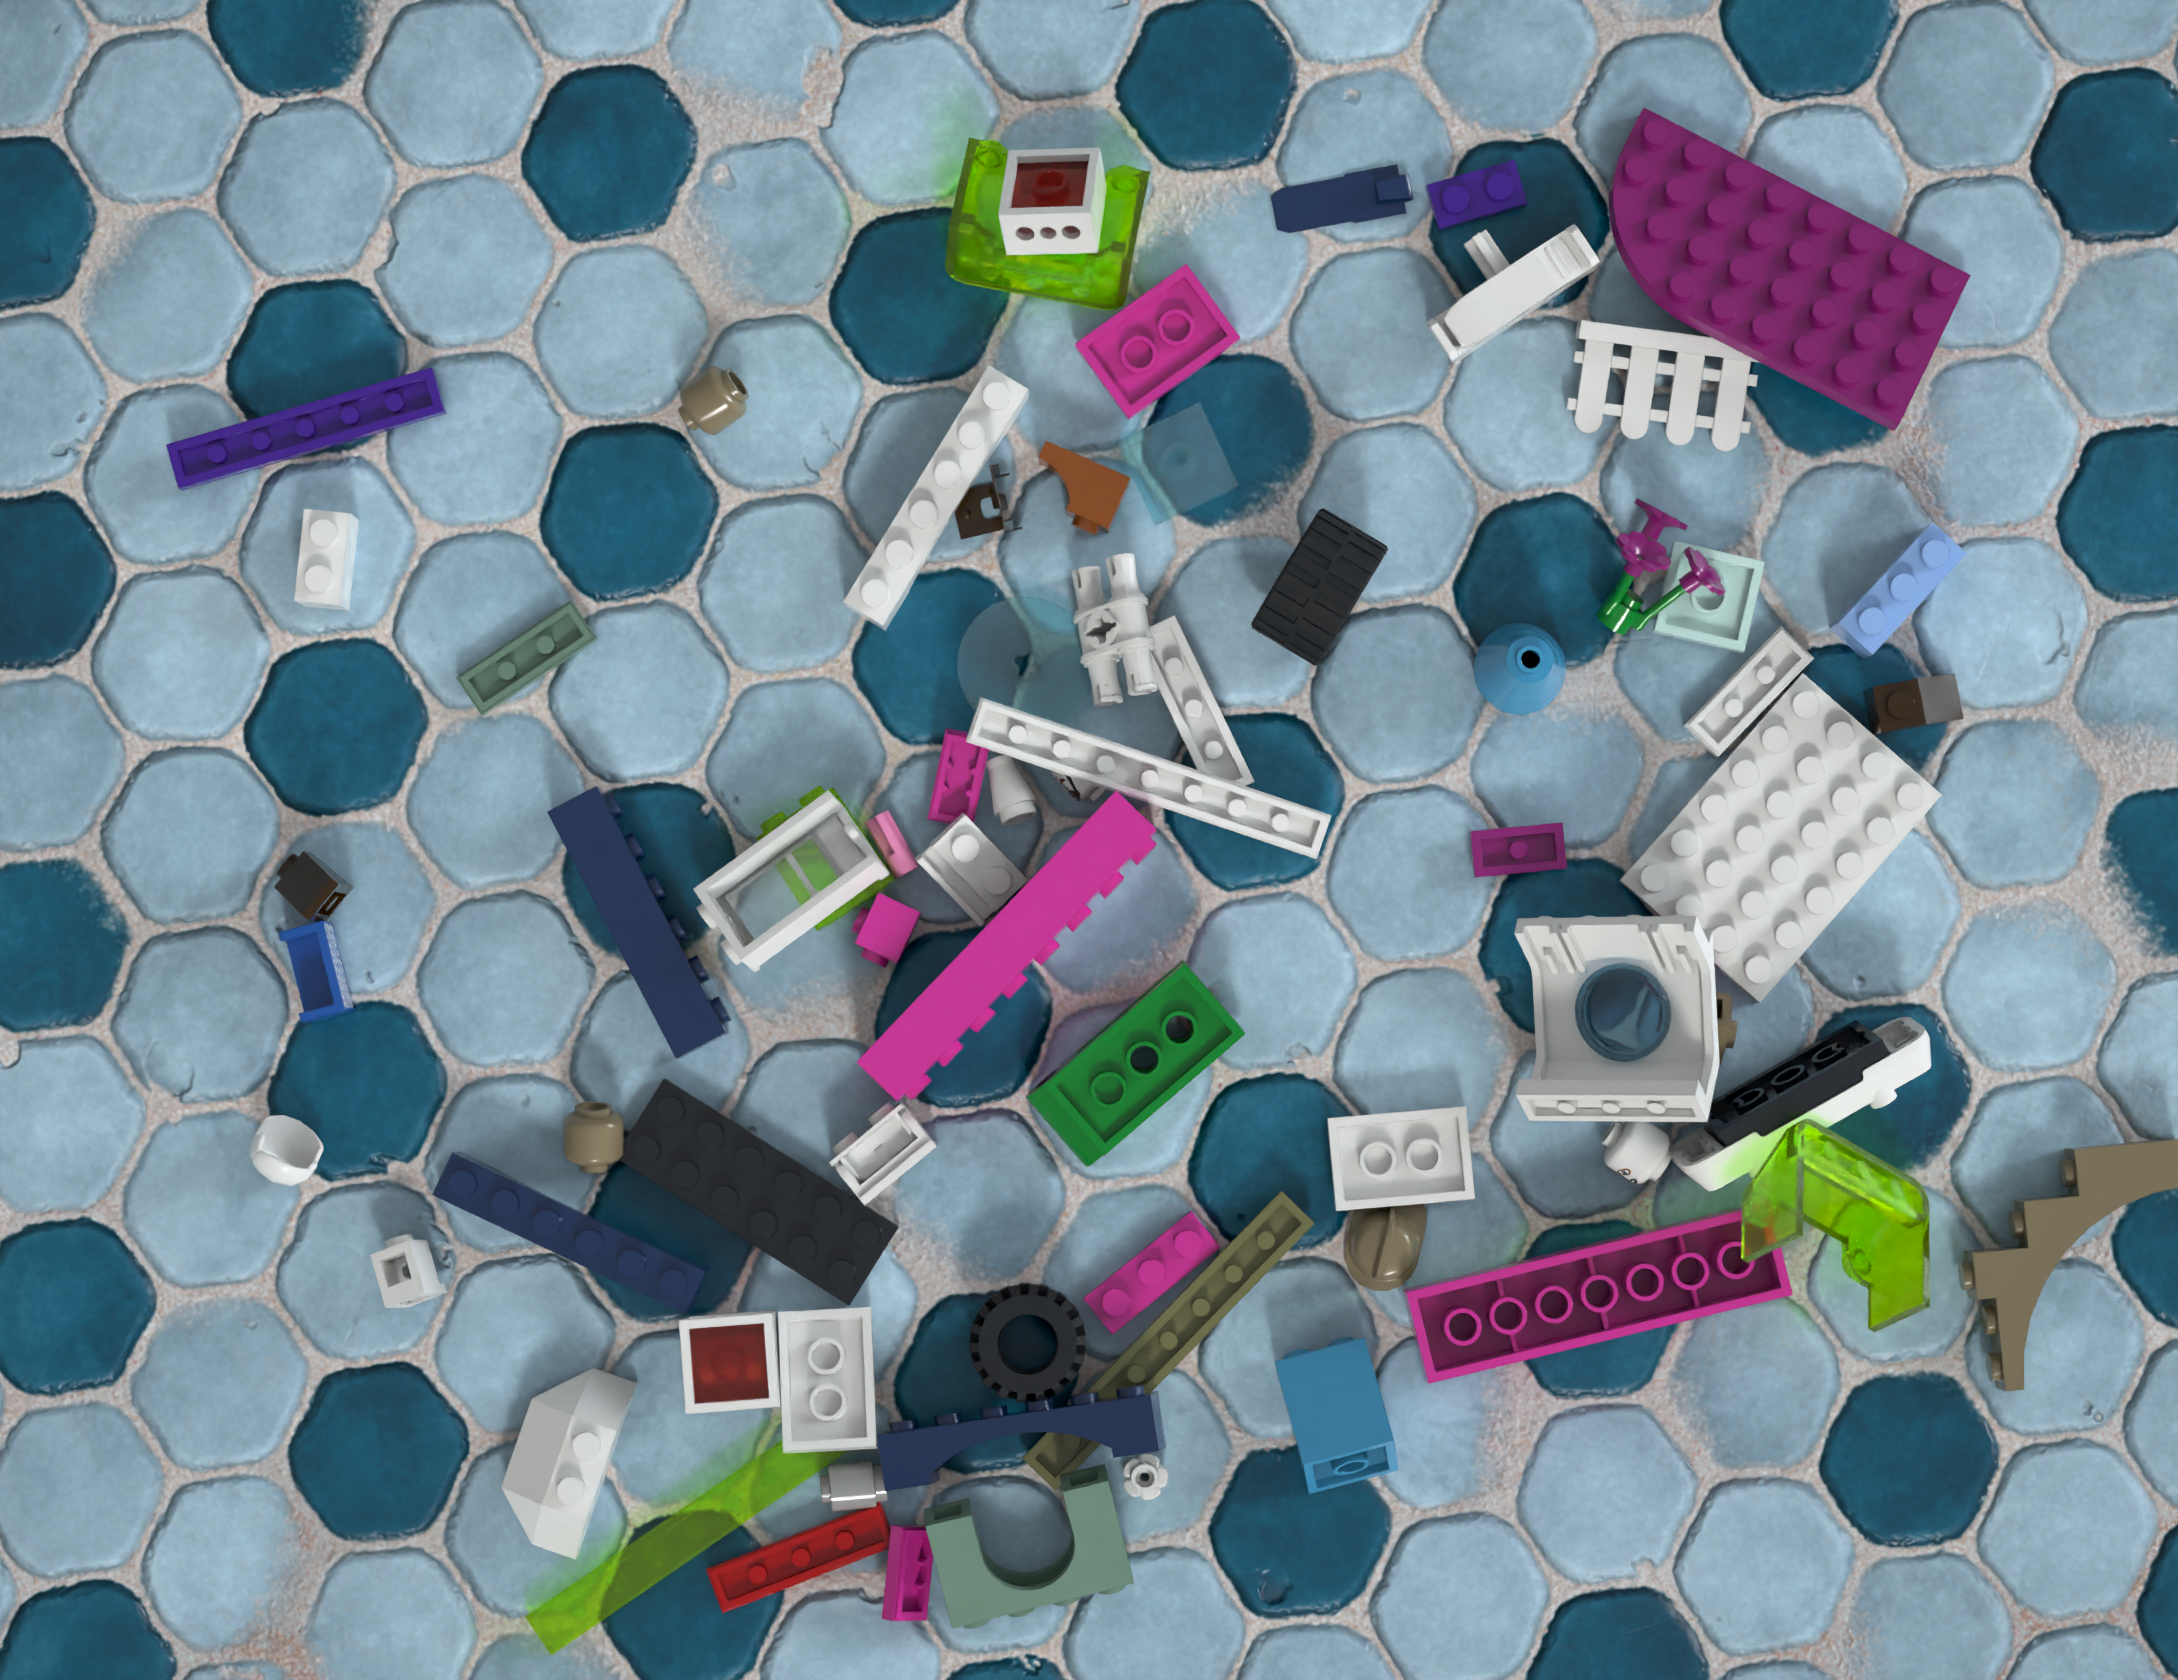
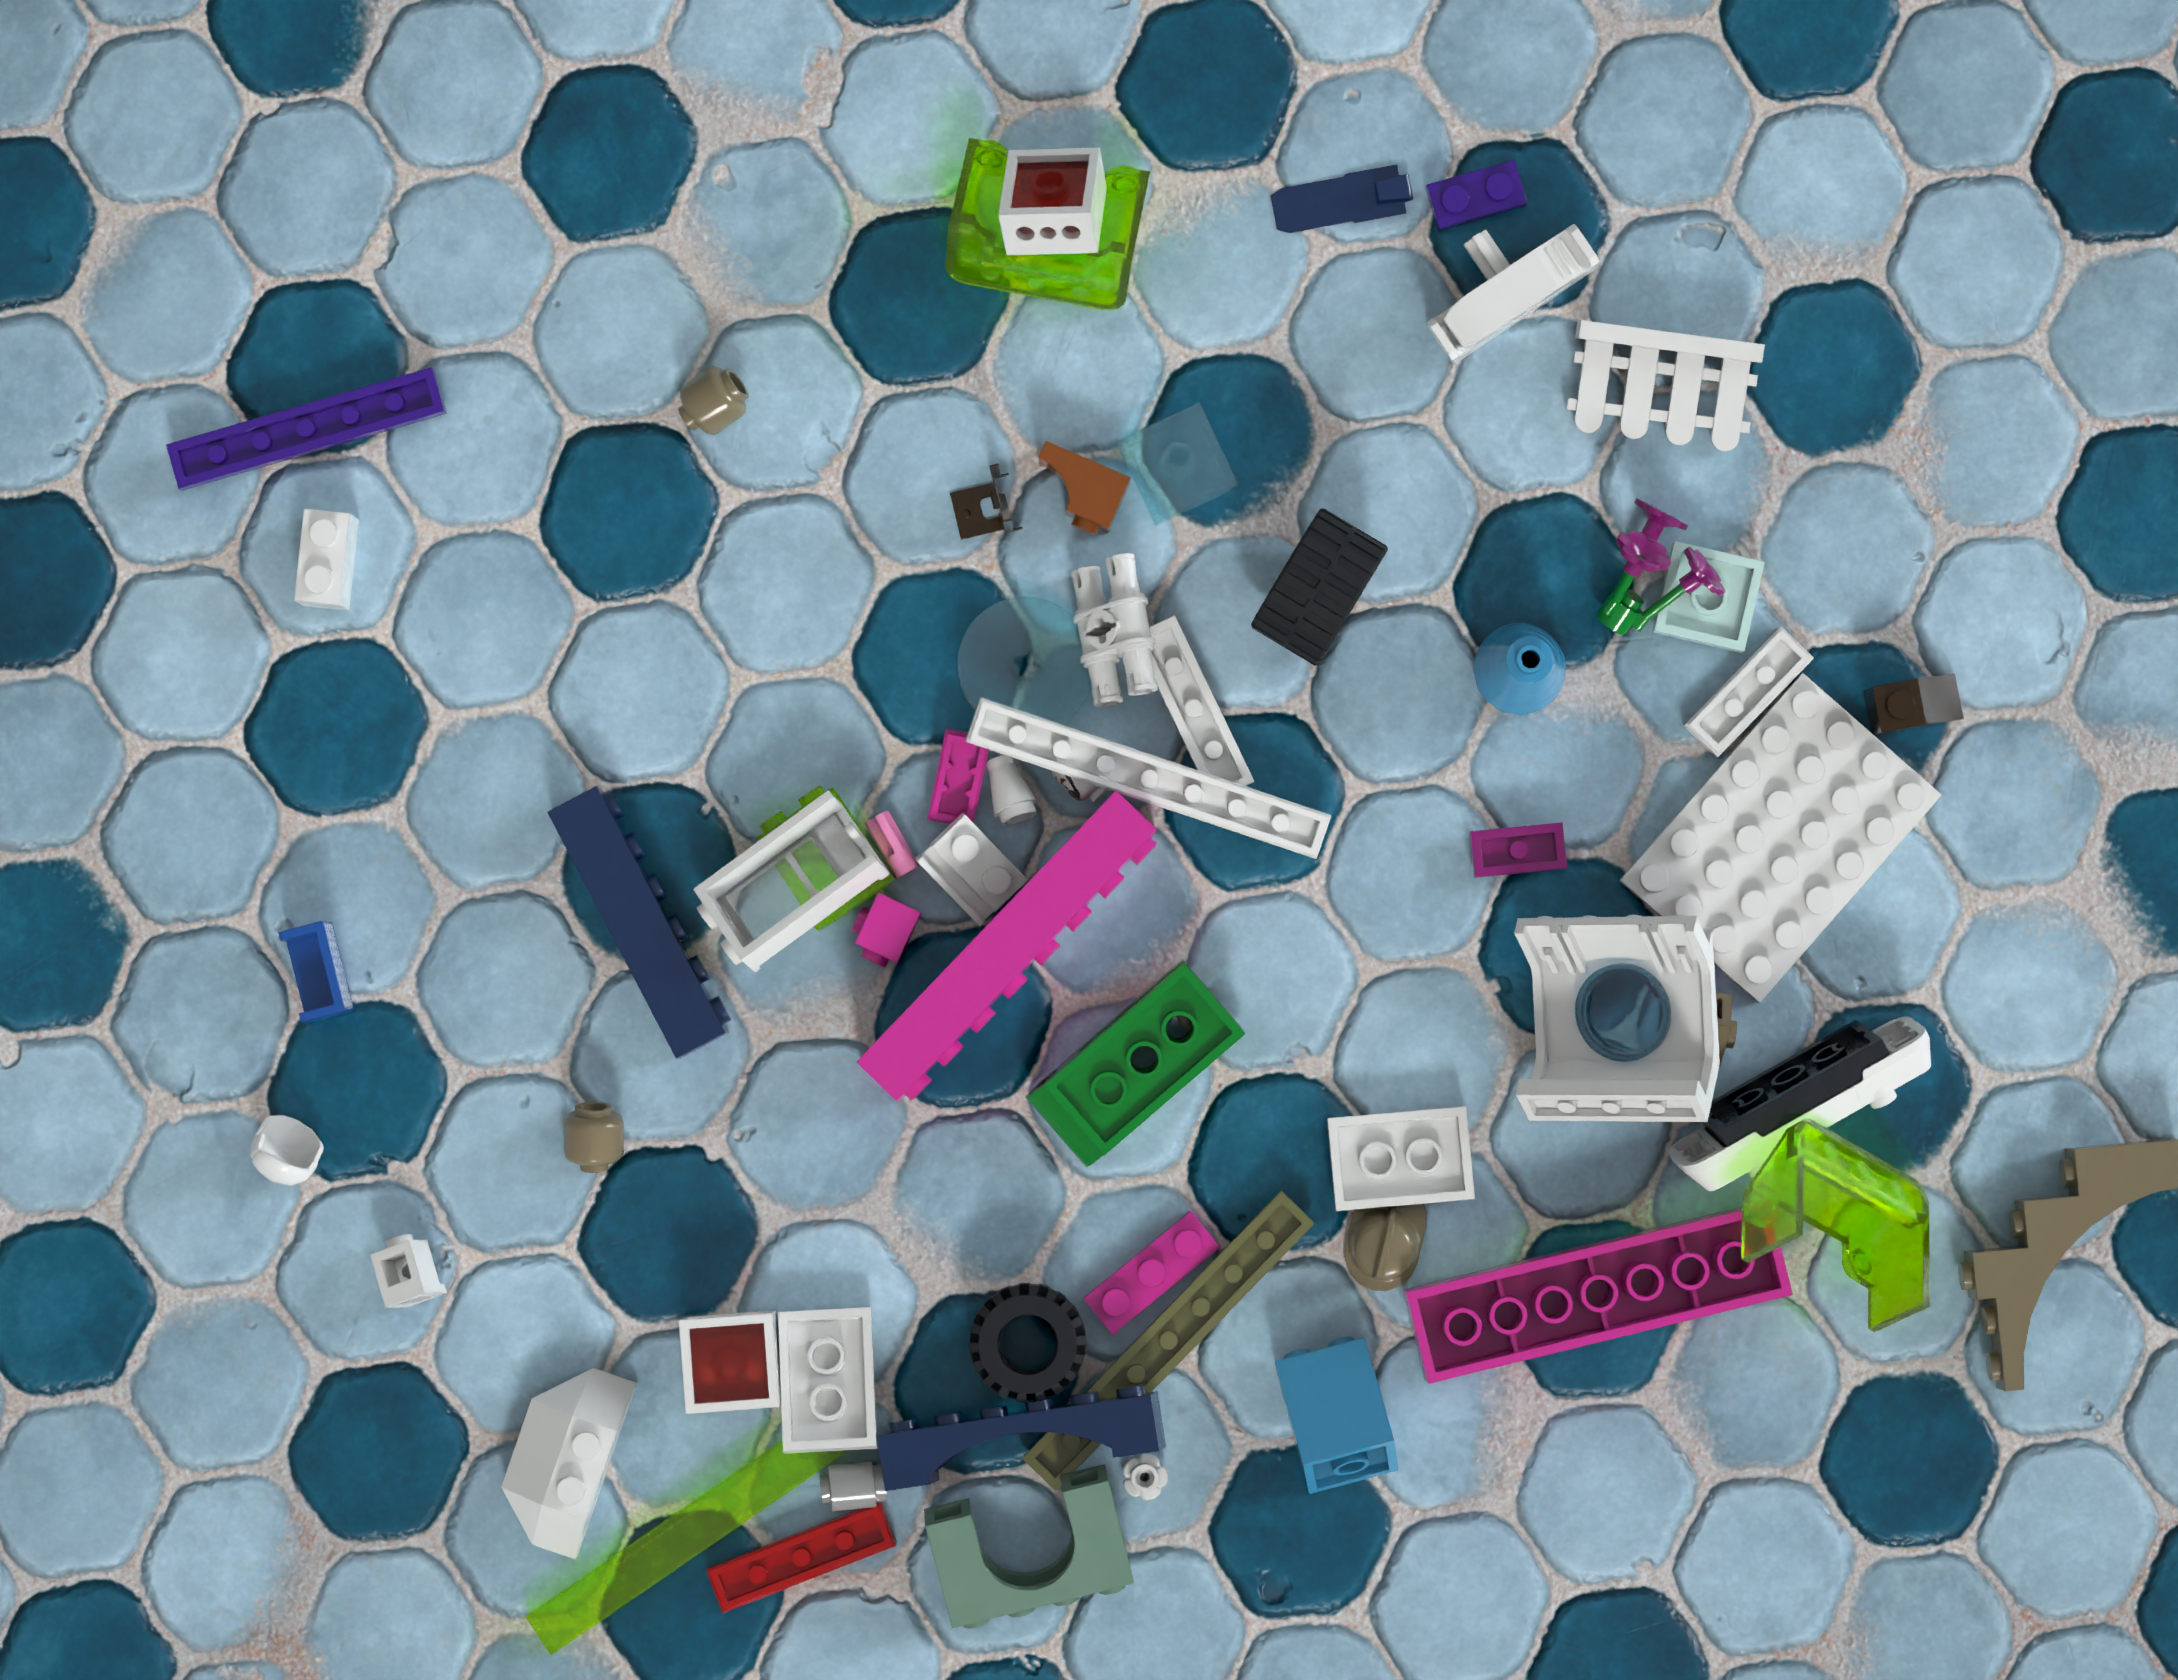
dark brown slope [274,851,354,922] -> none
dark blue arch [432,1151,710,1314] -> none
sand green tile [456,601,598,717] -> none
black plate [619,1078,899,1305] -> none
white hinge [829,1102,938,1206] -> none
white arch [843,365,1029,631] -> none
dark pink plate [882,1525,933,1621] -> none
dark pink plate [1075,264,1240,421] -> none
white head [1601,1121,1673,1184] -> none
magenta plate [1609,108,1971,431] -> none
light blue arch [1830,522,1967,659] -> none

